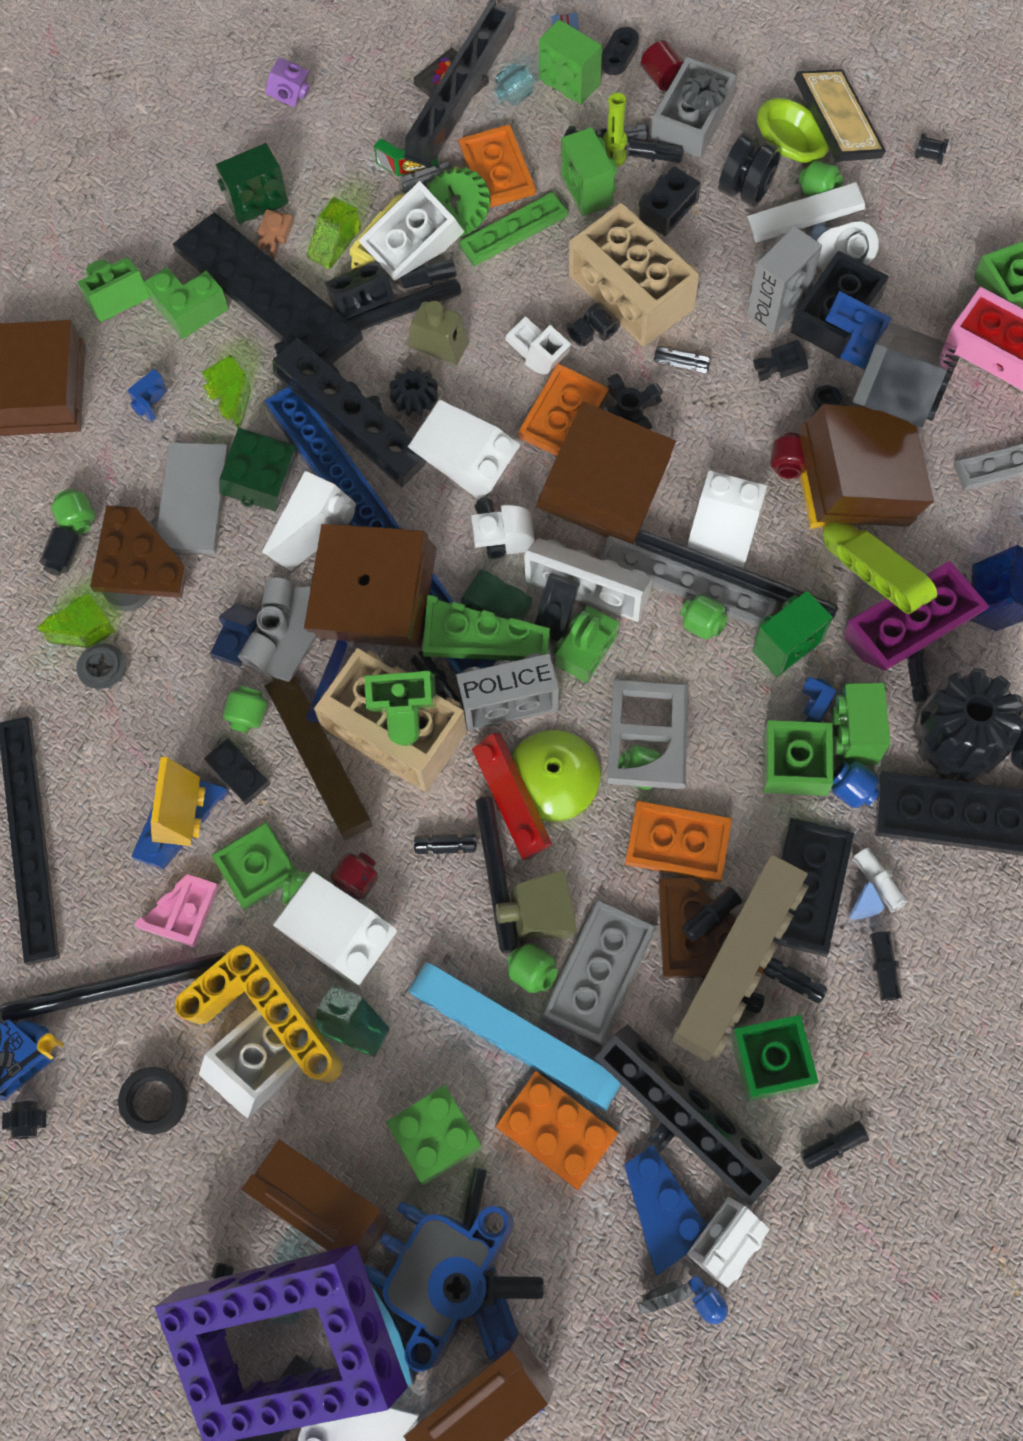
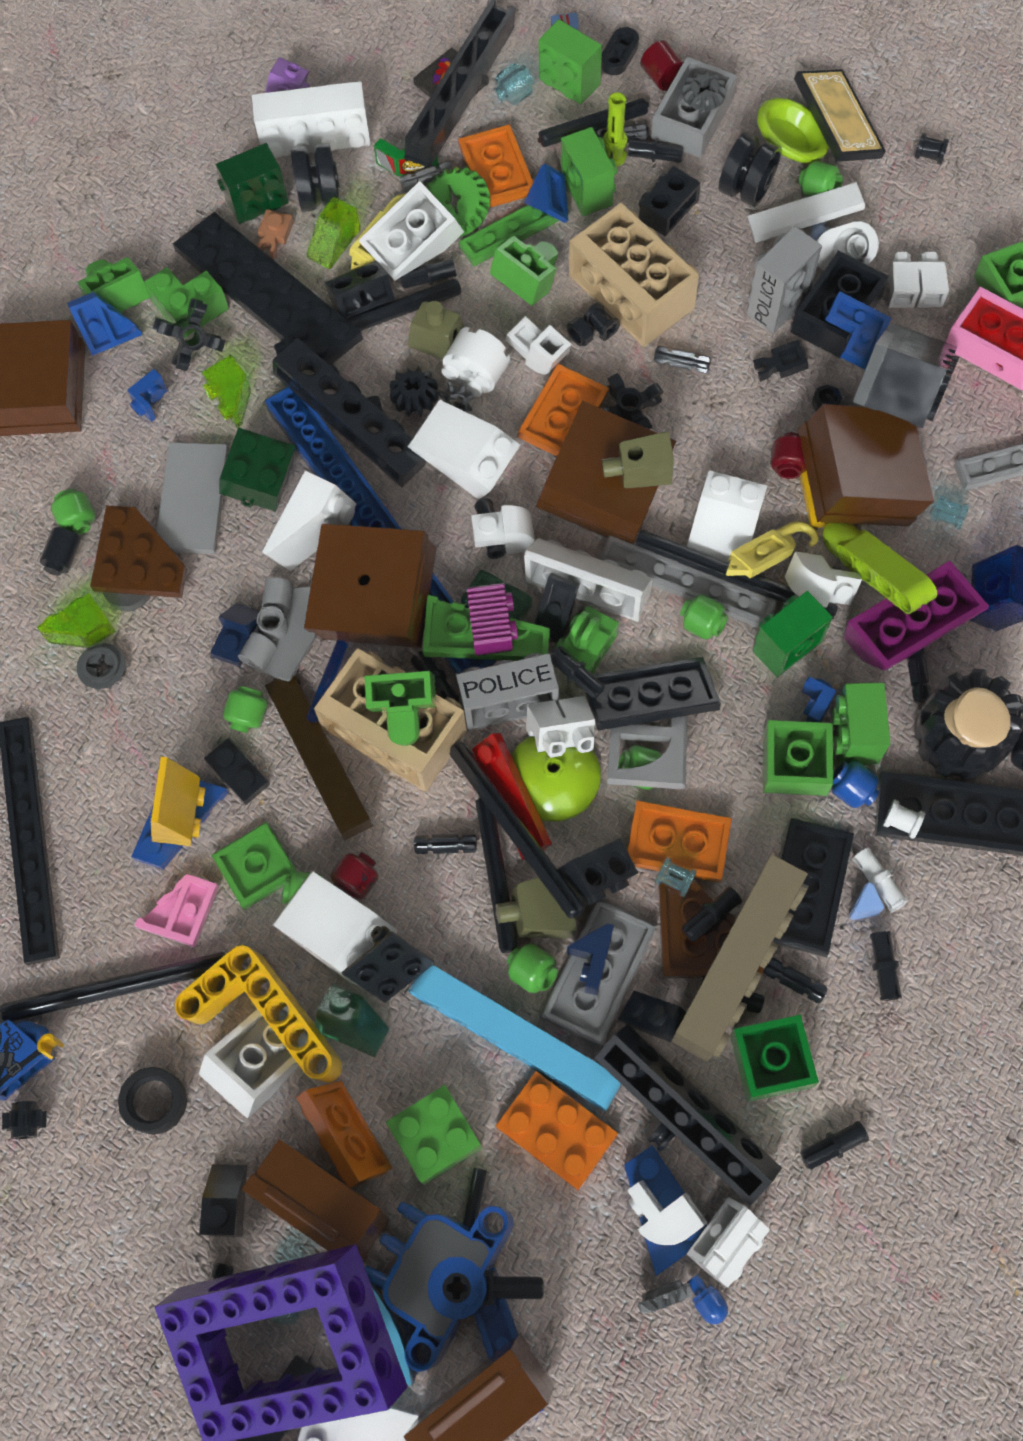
none -> blue wing [67,292,142,356]
none -> black pin [153,298,225,371]
none -> black slope [199,1164,247,1237]
none -> white brick [252,81,371,158]
none -> black wheel [291,143,340,212]
none -> orange plate [296,1081,393,1188]
none -> black hinge [342,926,435,1003]
none -> black gear [438,382,474,411]
none -> white brick [442,327,510,397]
none -> black axle [449,742,584,919]
none -> magenta brick [467,583,518,656]
none -> bright green brick [490,236,558,306]
none -> blue slope [524,163,569,223]
none -> white hips [526,696,595,758]
none -> black axle [537,98,649,147]
none -> black axle [550,645,605,698]
none -> black brick [557,838,638,905]
none -> dark blue slope [567,923,614,996]
none -> black tile [585,657,721,731]
none -> olive torso [602,431,674,488]
none -> black plate [618,991,687,1042]
none -> white brick [627,1180,708,1245]
none -> clear light blue bush [655,856,697,897]
none -> light yellow plate [726,521,819,578]
none -> white brick [785,551,862,608]
none -> white bush [883,799,925,839]
none -> white hips [888,252,949,308]
none -> clear light blue bush [931,495,969,530]
none -> tan piece [944,688,1010,748]

